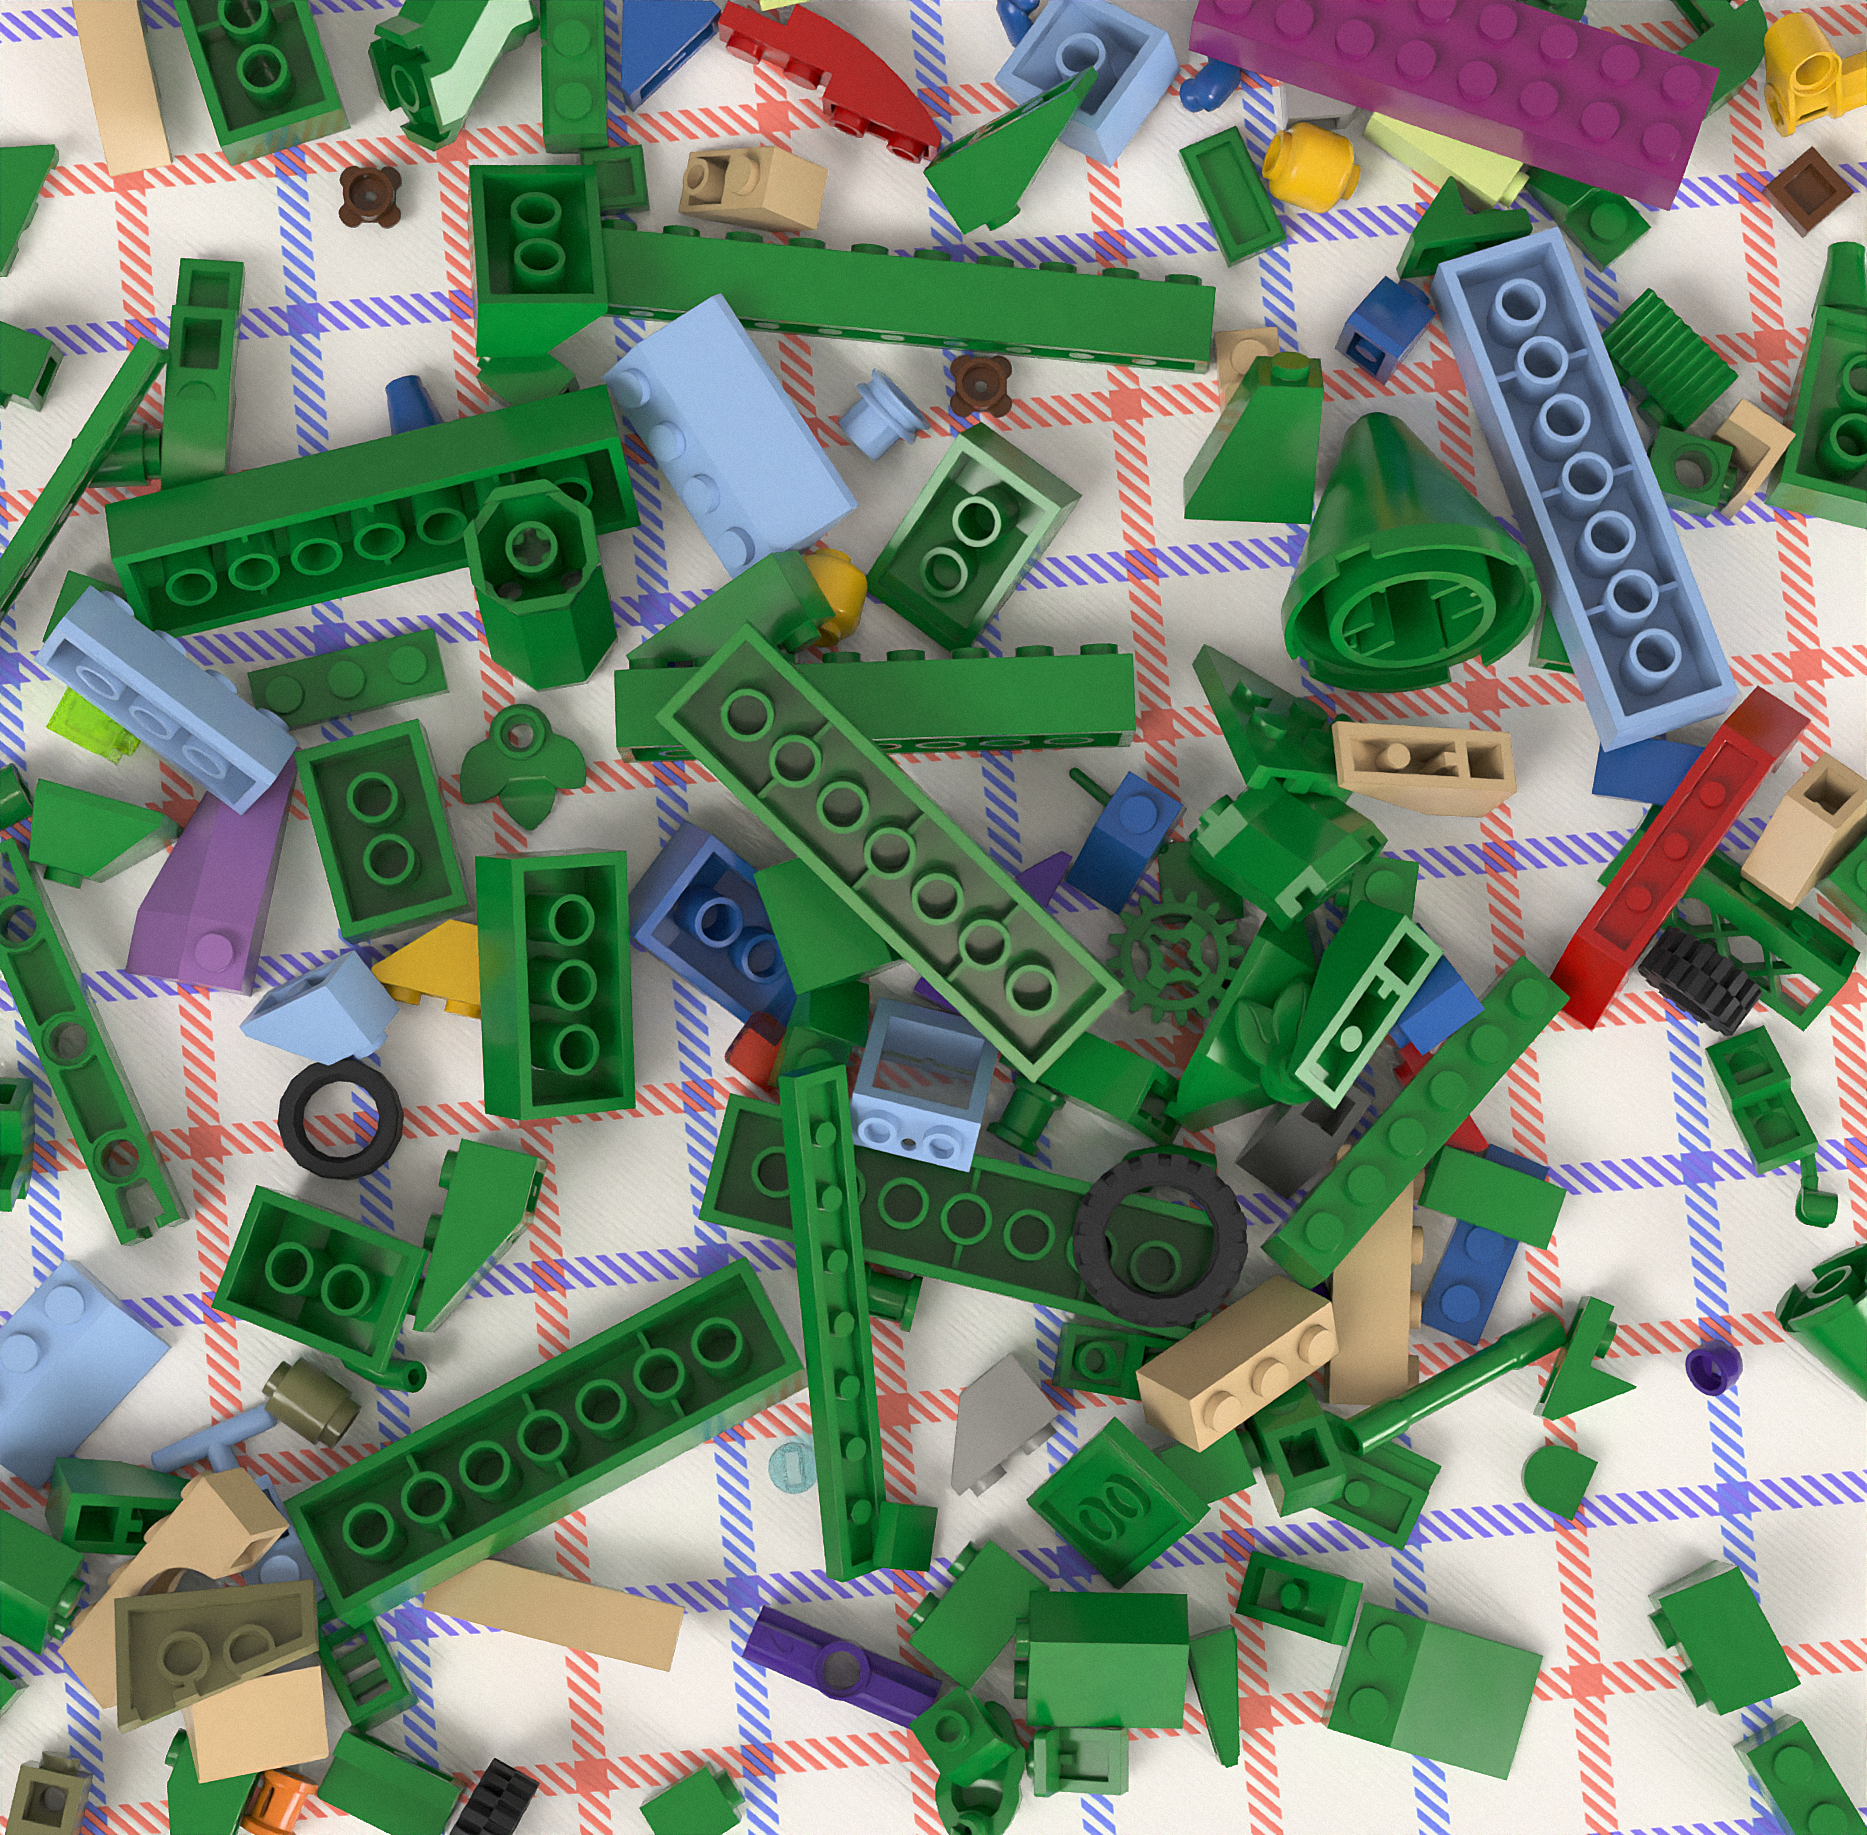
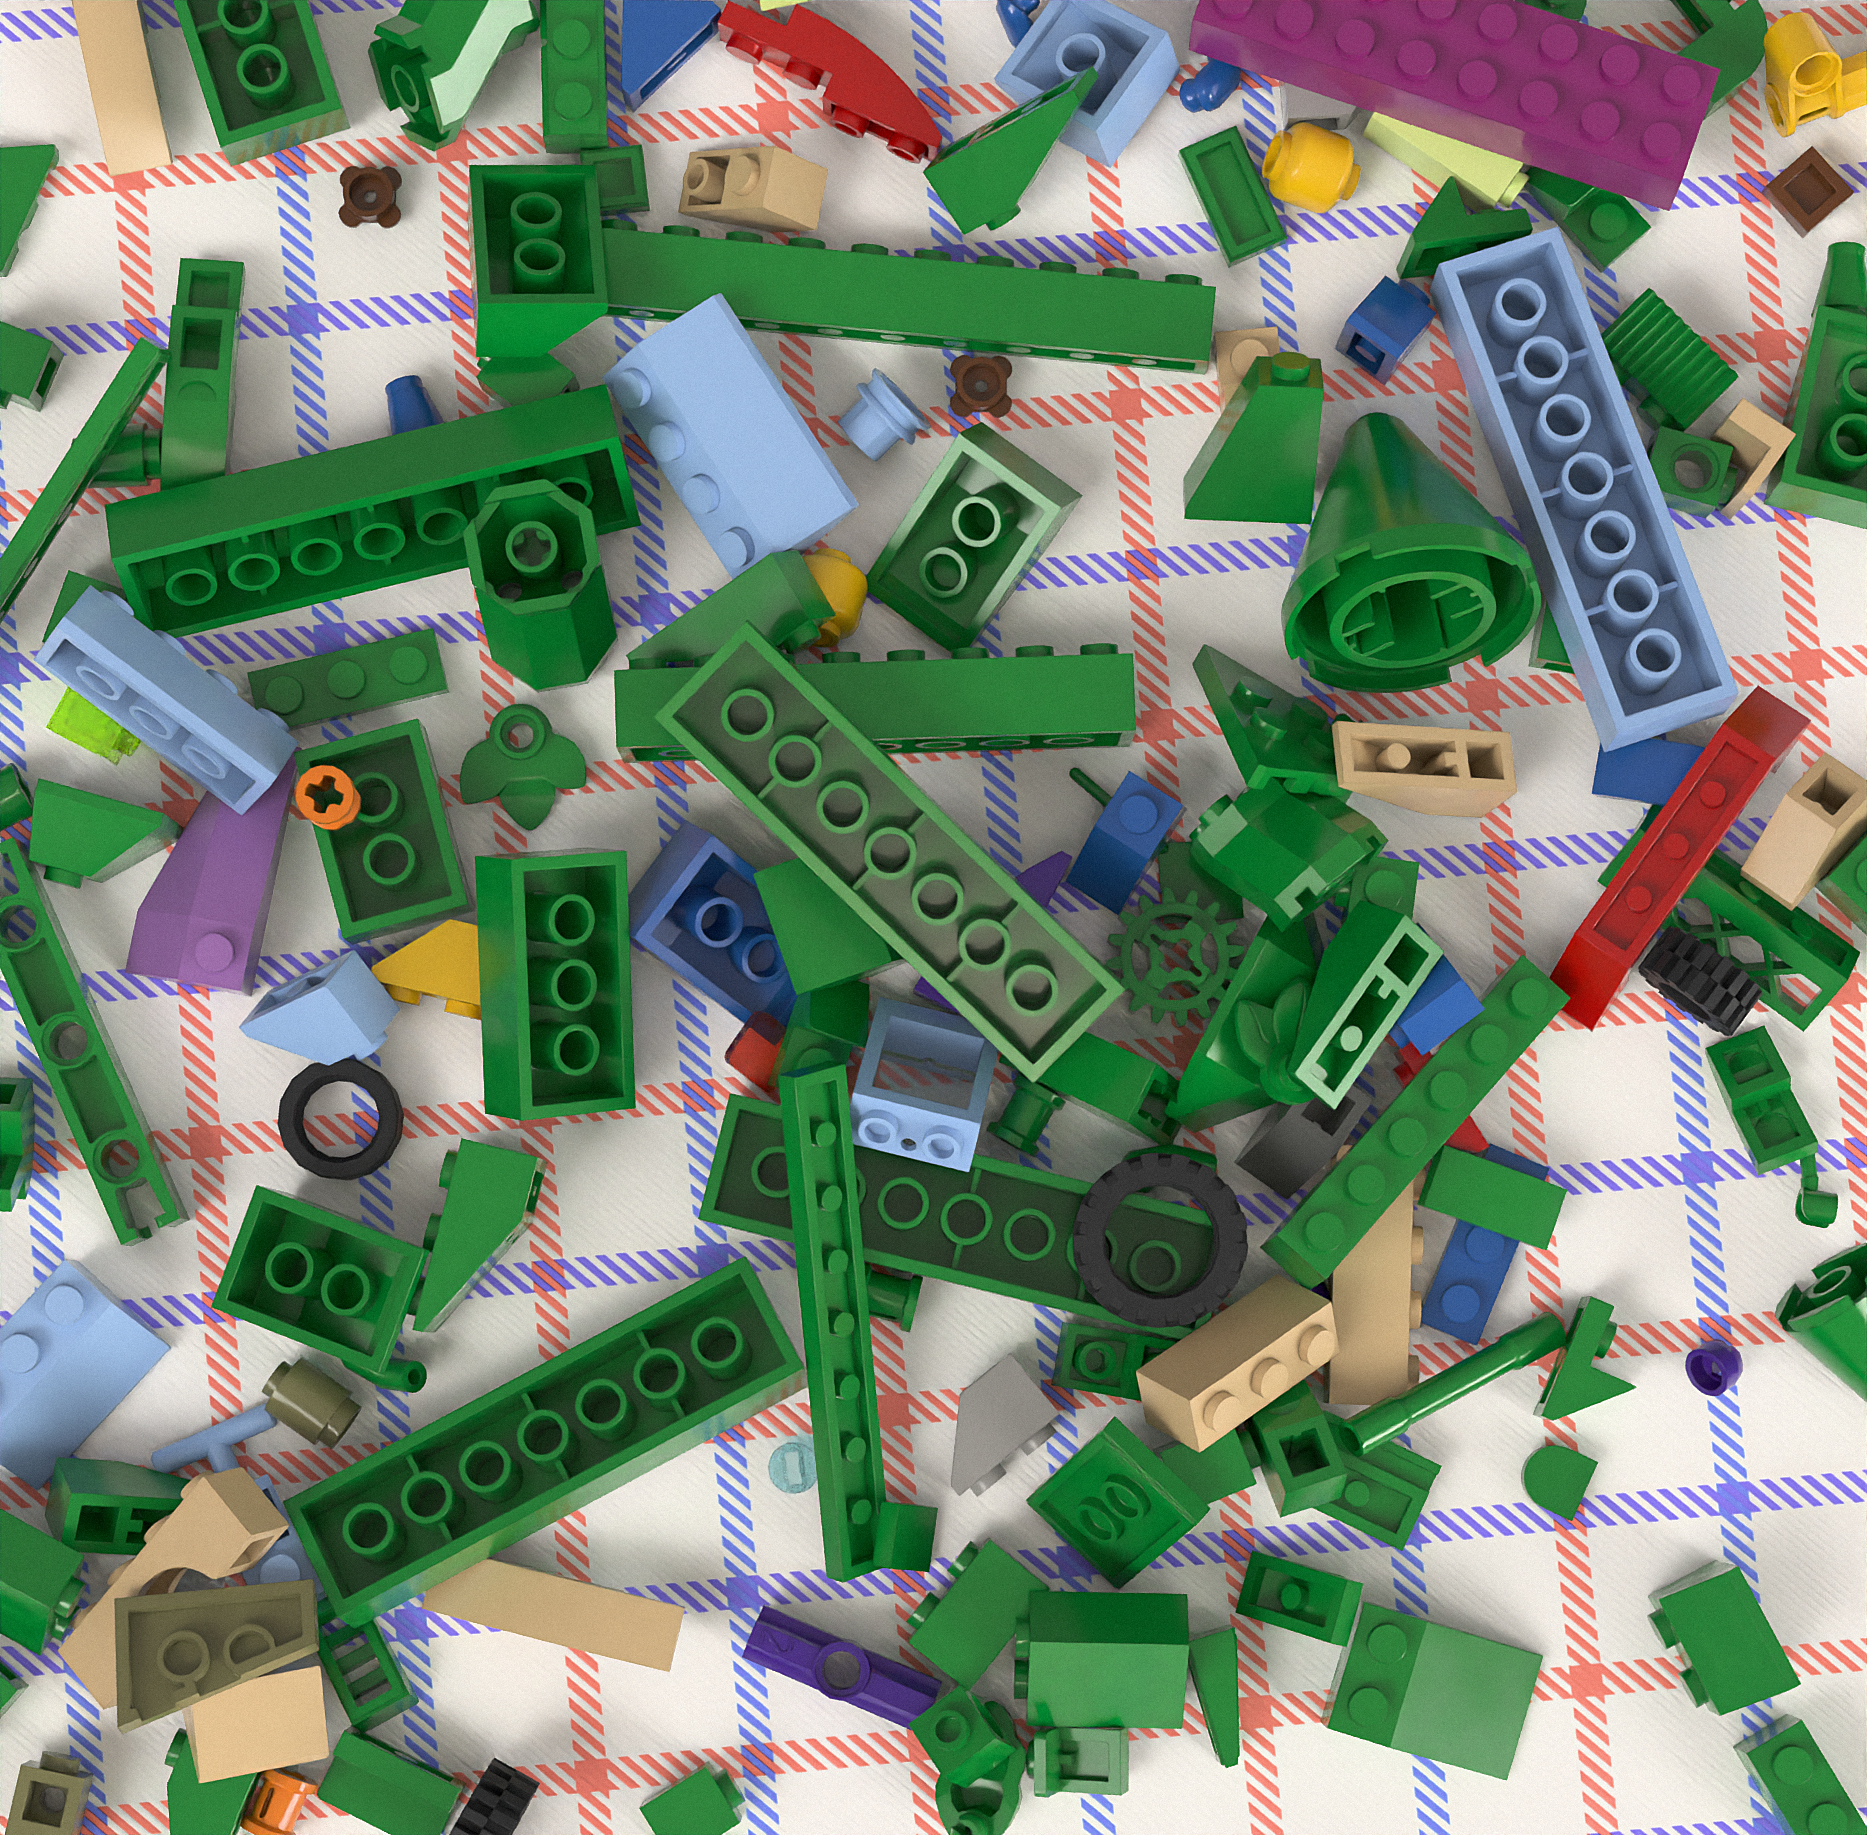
none -> orange bush [295,765,361,830]

